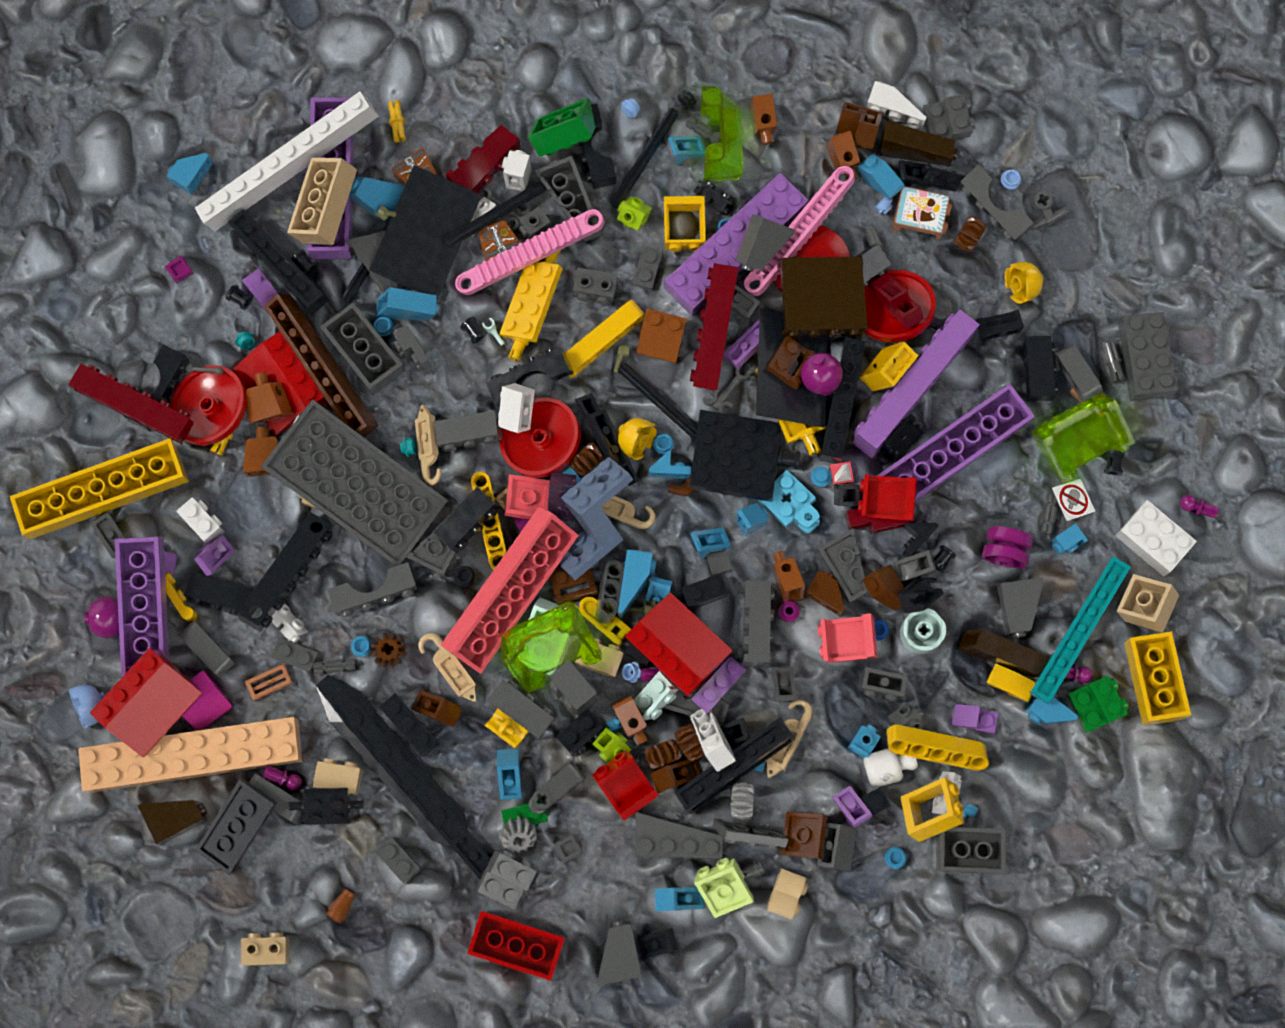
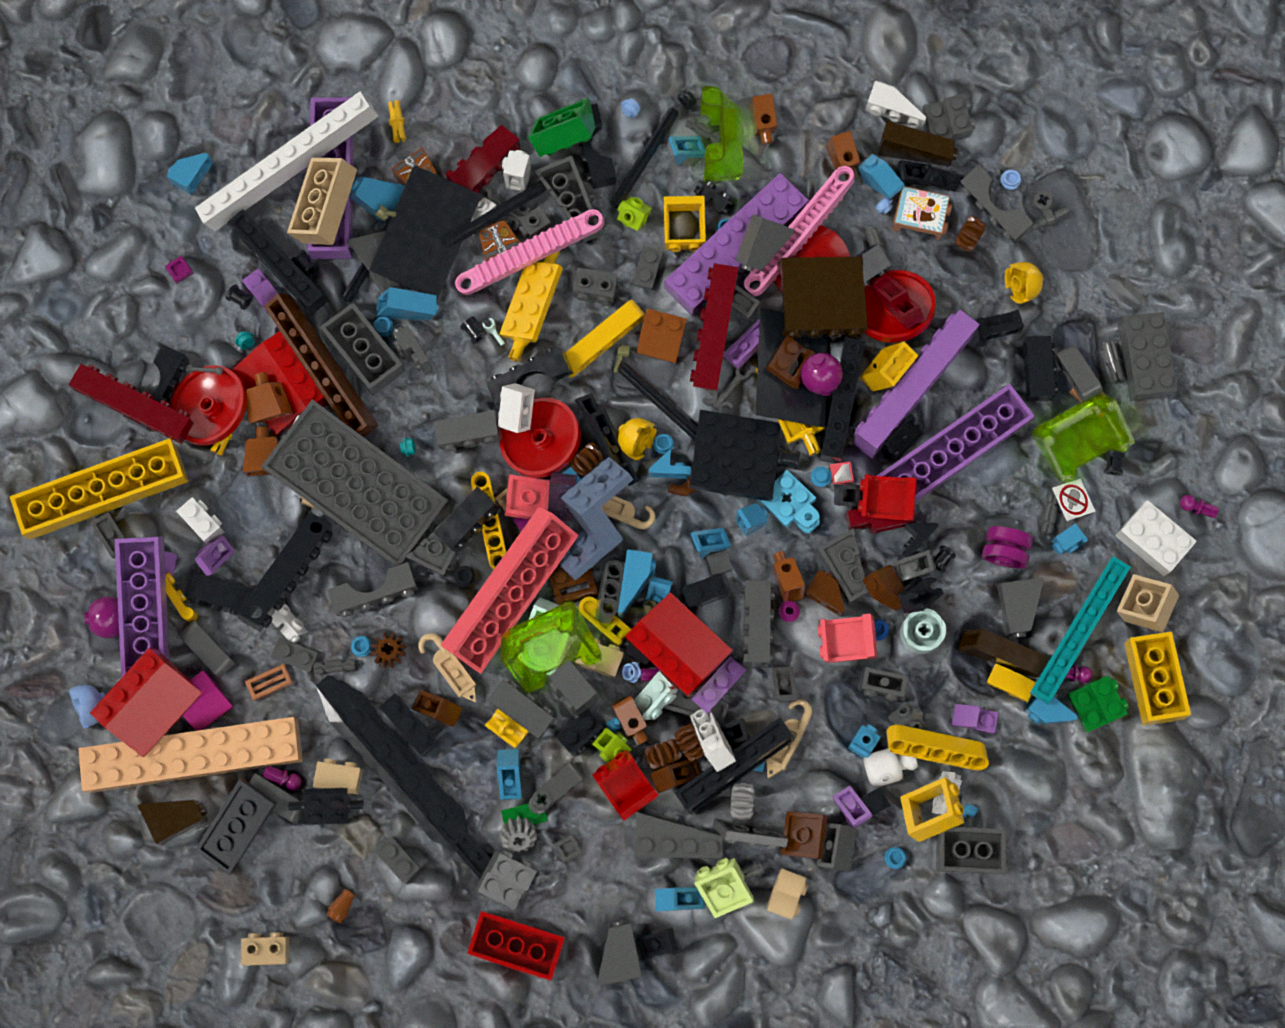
tan plate [415,405,441,485] -> none
reddish brown brick [836,101,883,149] -> none

